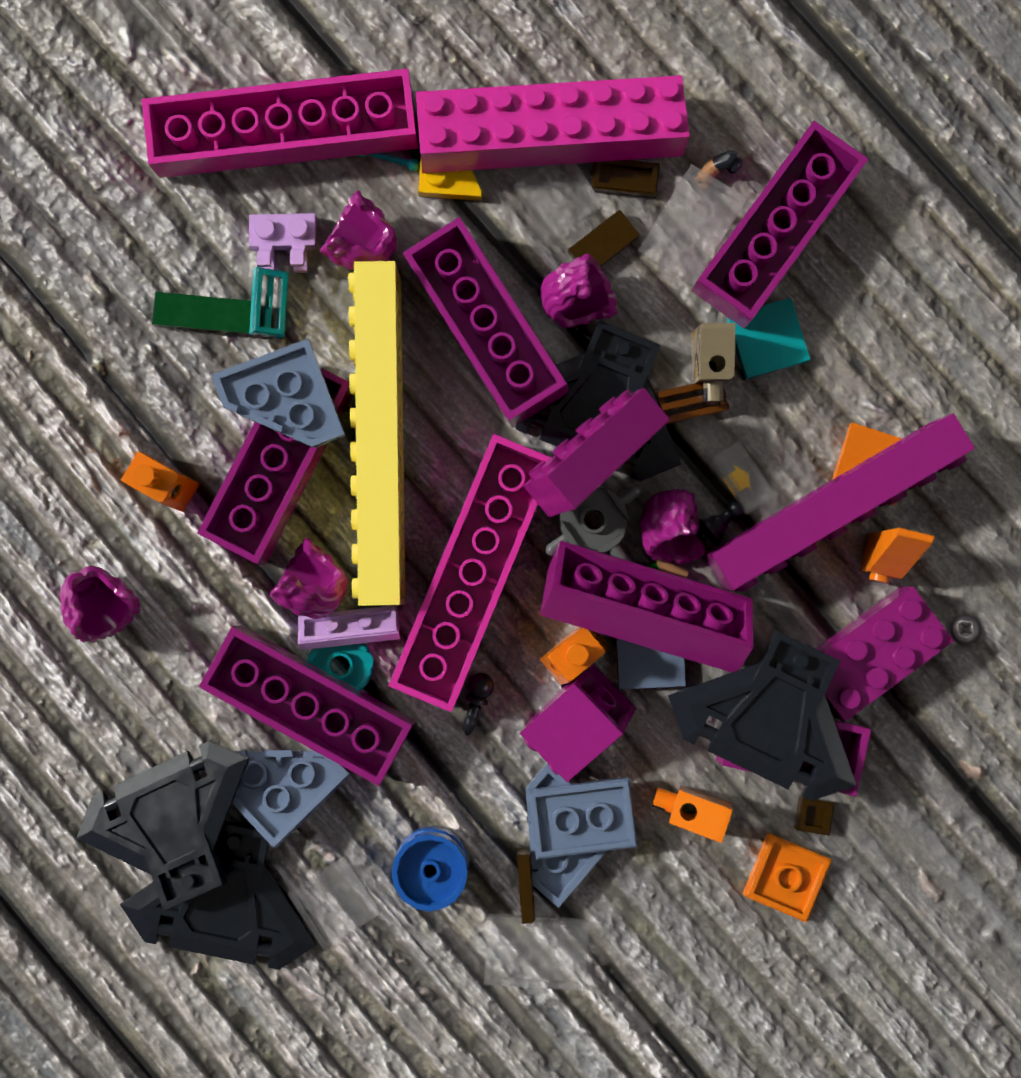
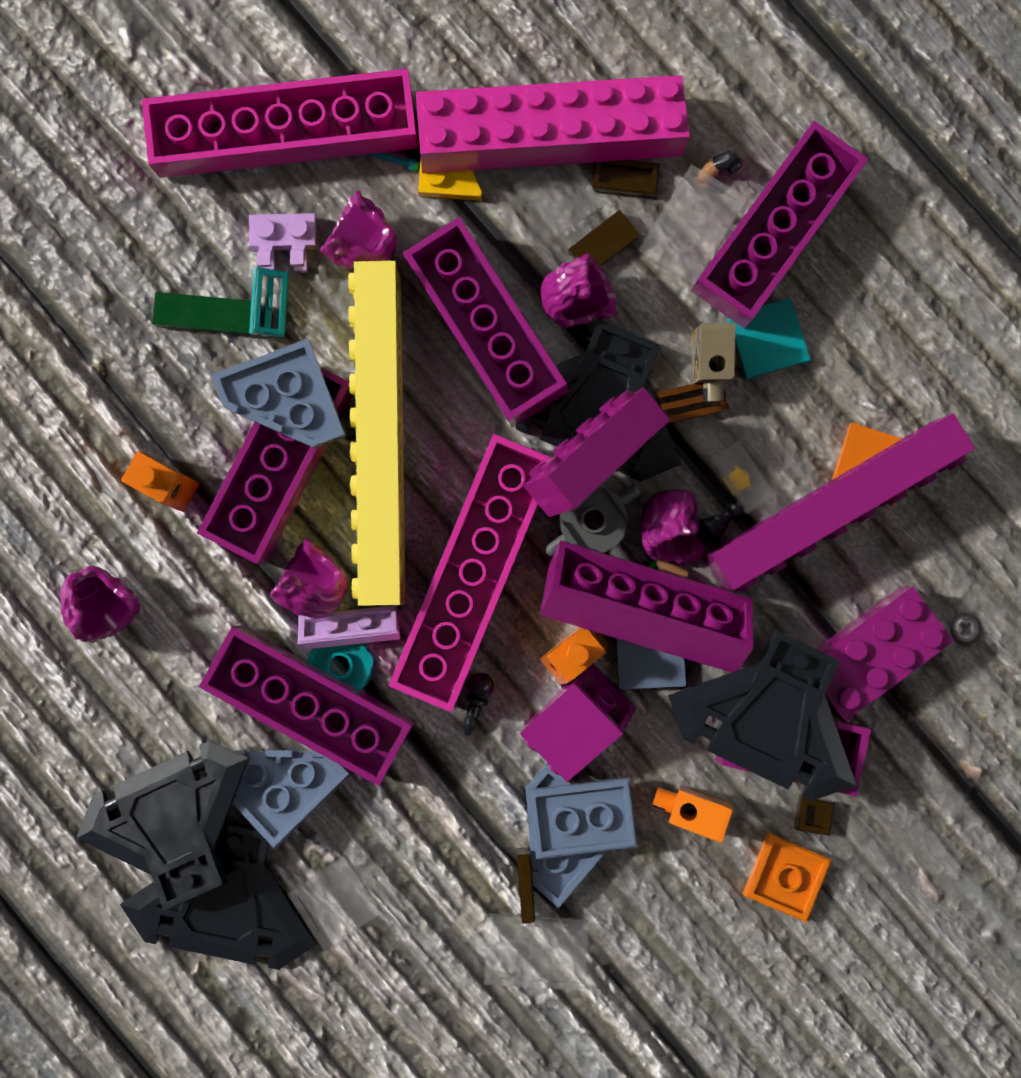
blue wheel [391,825,469,912] -> none
orange slope [859,528,934,584] -> none

